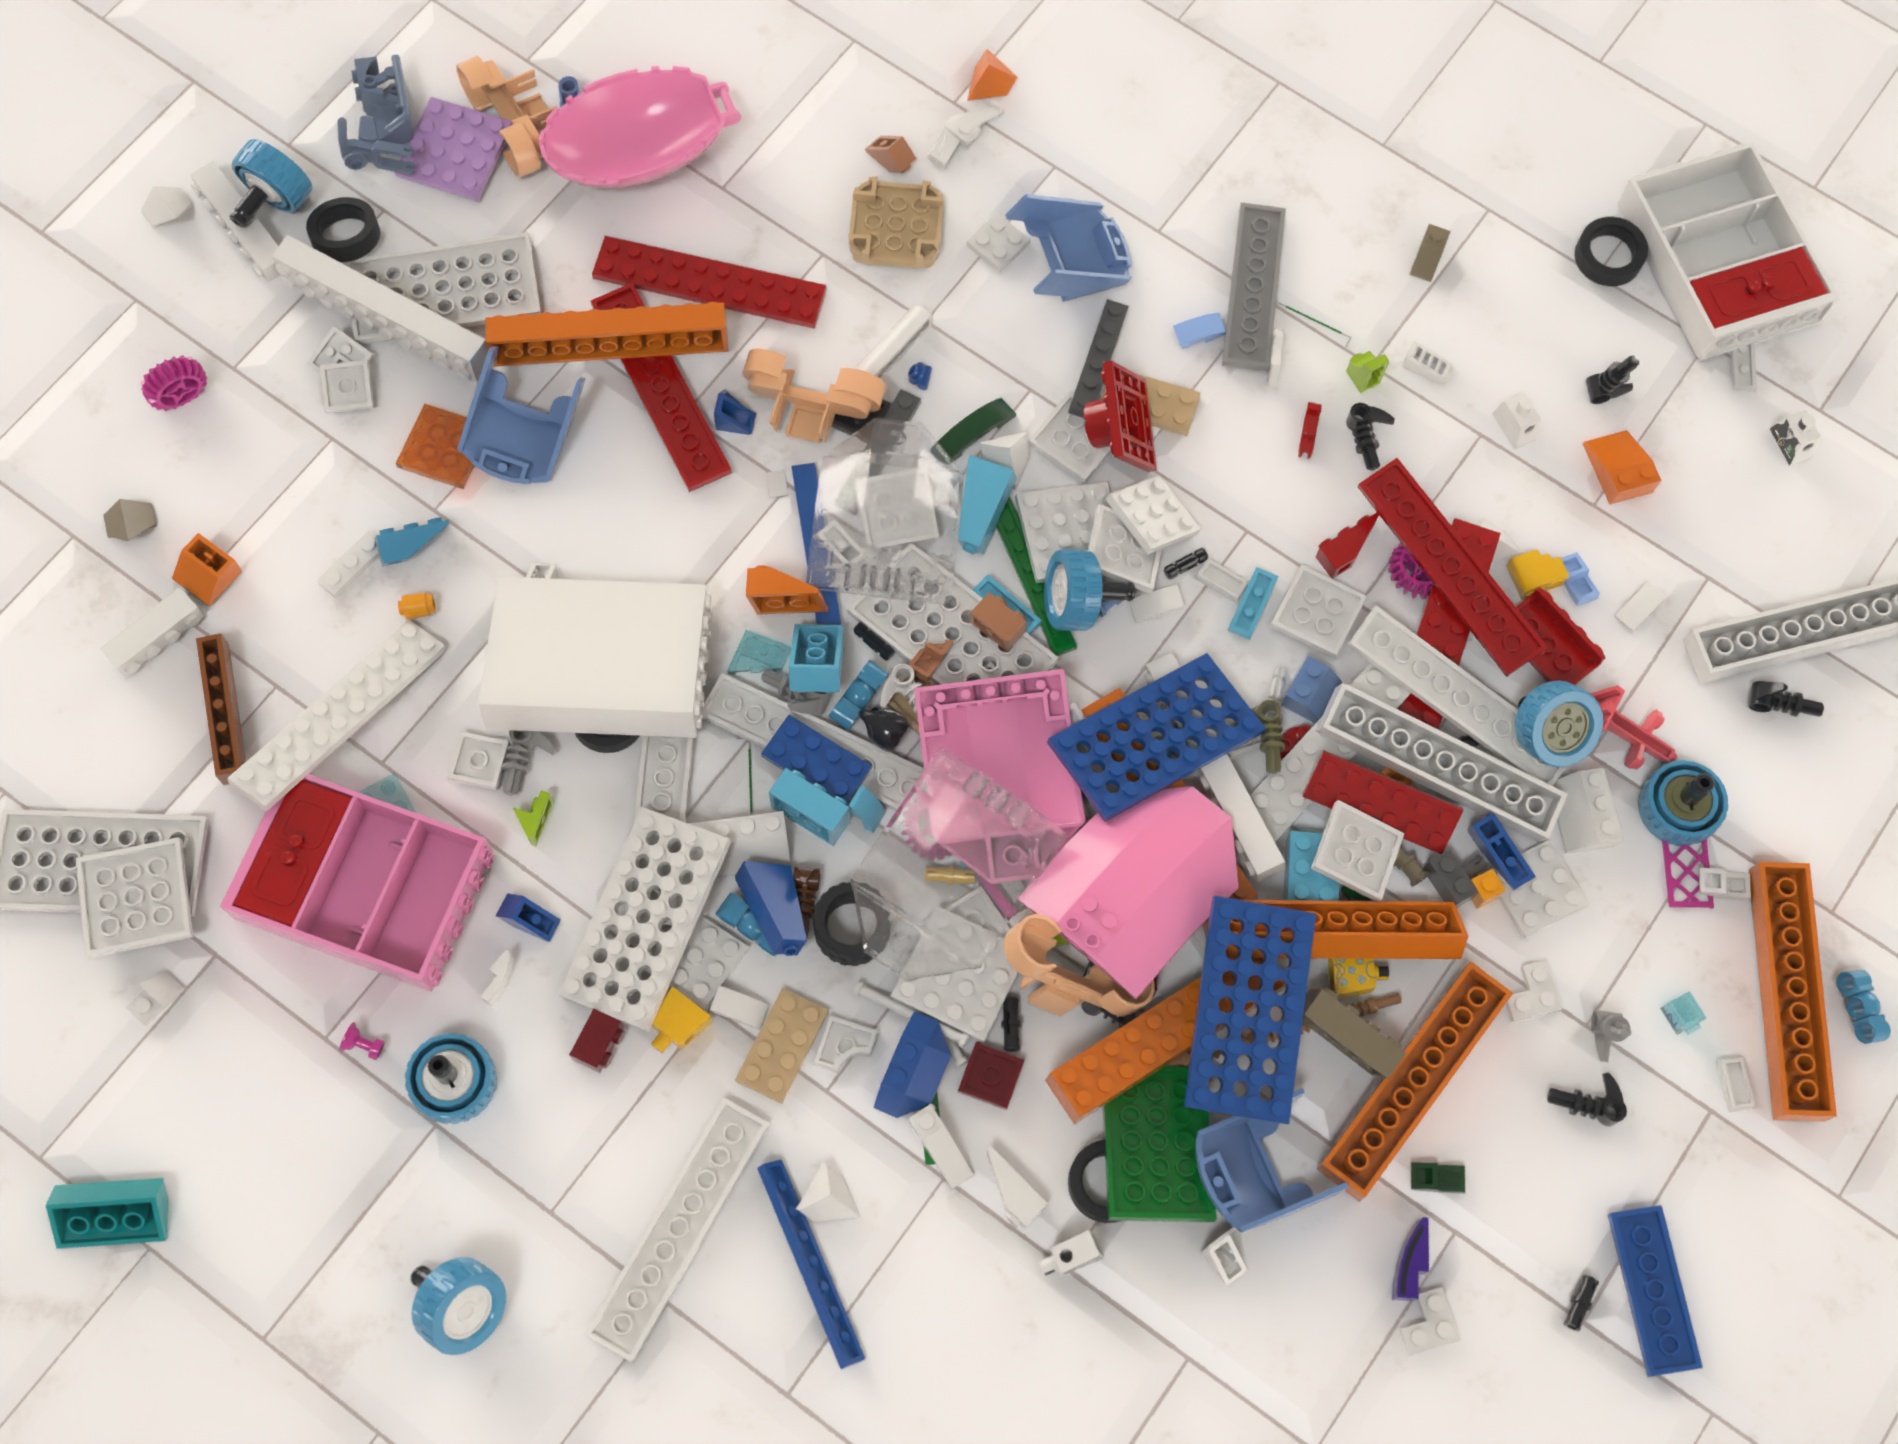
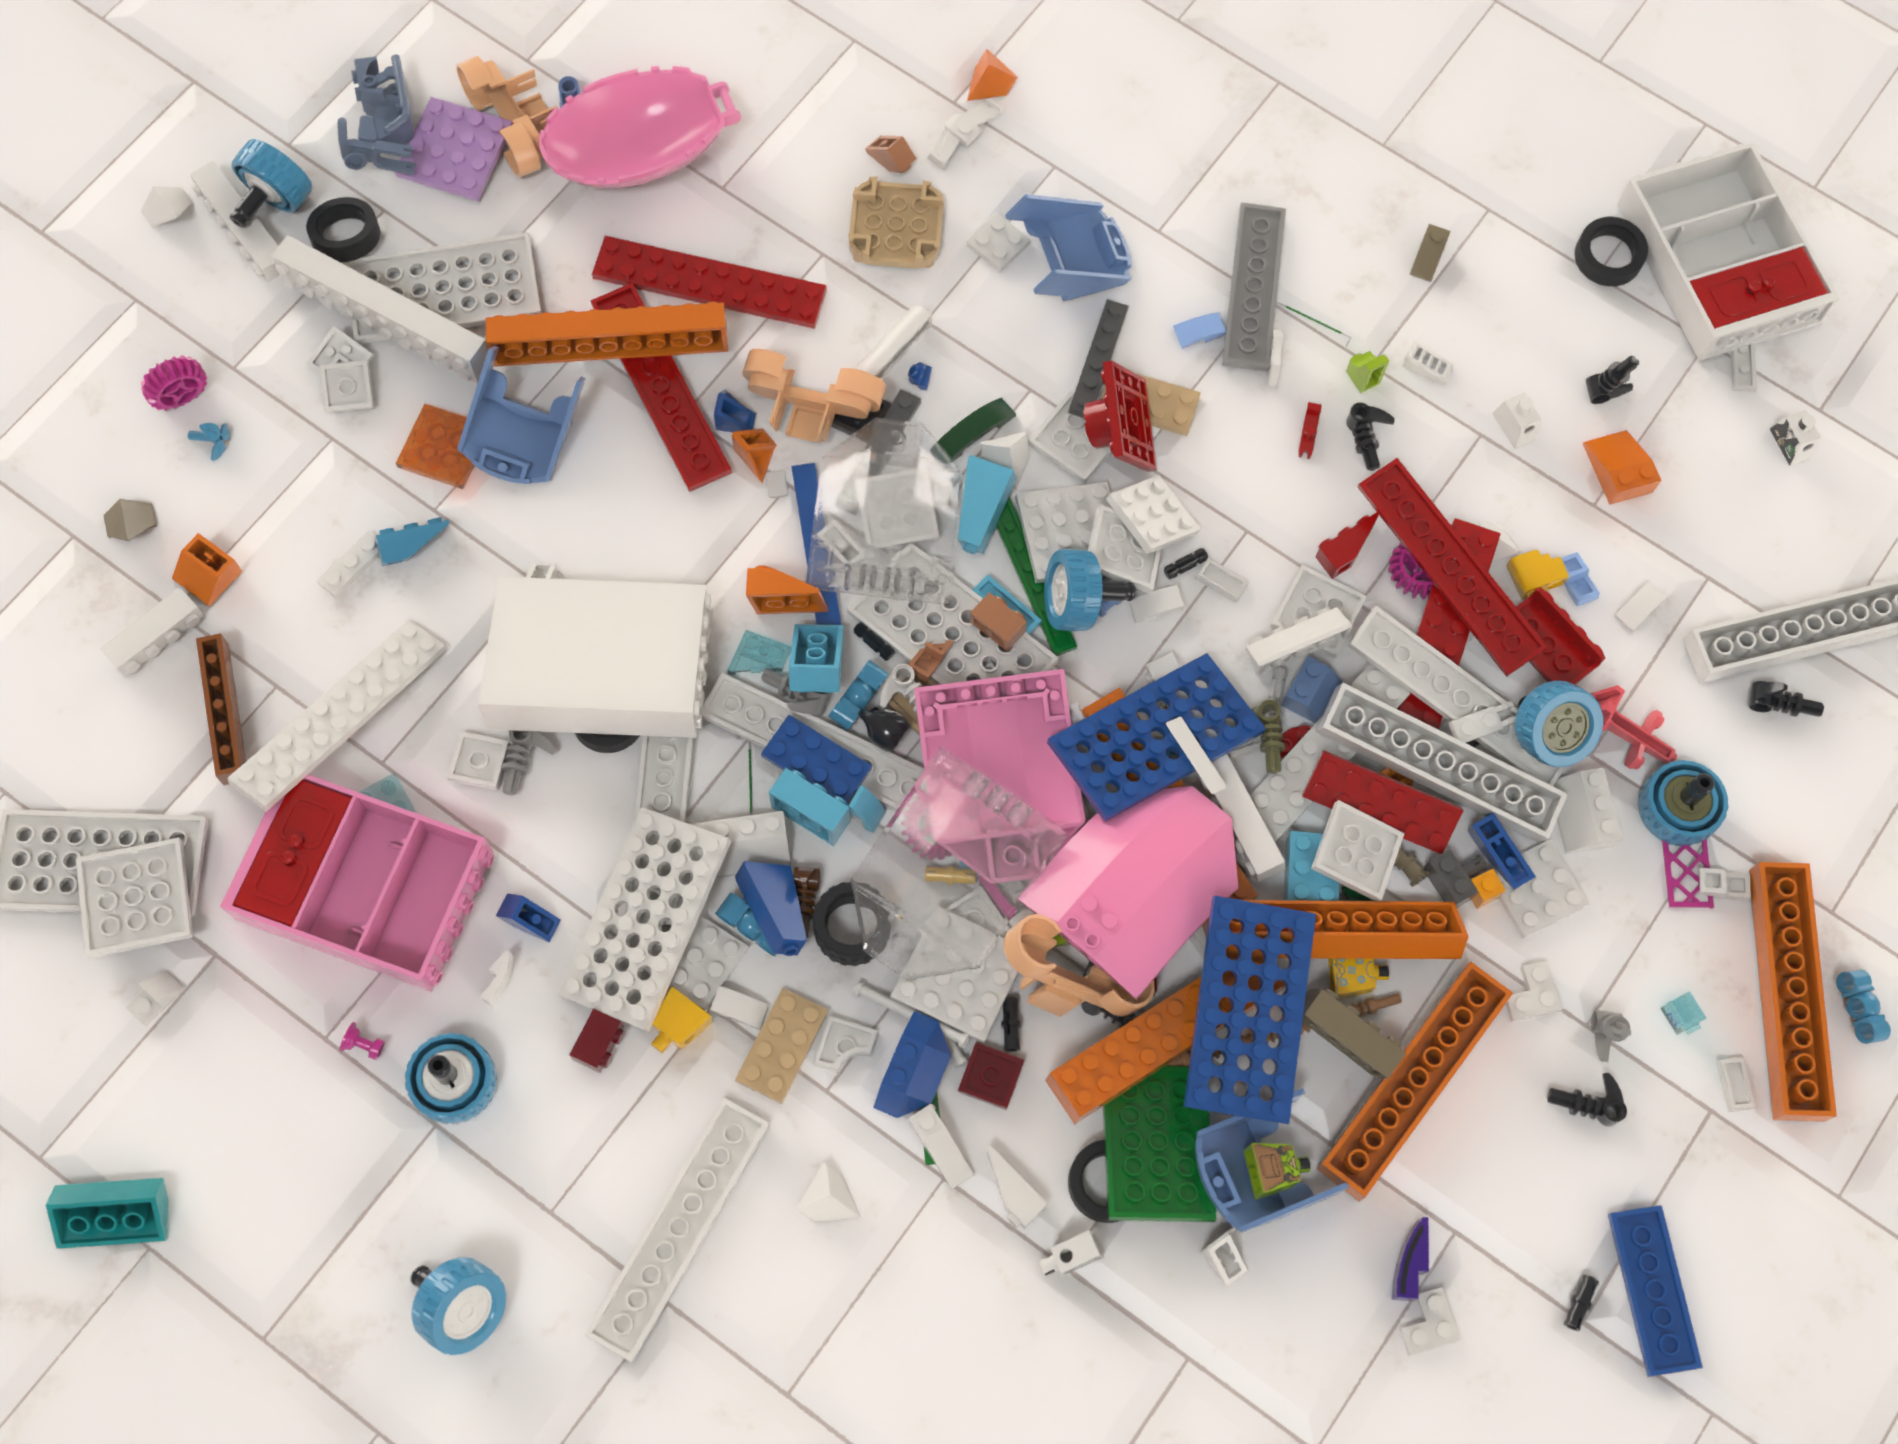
light orange brick [398,592,436,620] -> none
lime slope [513,790,554,846] -> none
blue plate [757,1159,866,1369] -> none
medium azure plate [1228,567,1279,640] -> none
dark green slope [1411,1162,1465,1194] -> none
none -> dark azure plant [188,423,230,461]
none -> orange slope [732,428,777,483]
none -> white sticker [1166,717,1227,794]
none -> torso [1243,1143,1310,1200]
none -> white slope [1245,607,1352,676]
none -> white hinge [1448,701,1516,743]

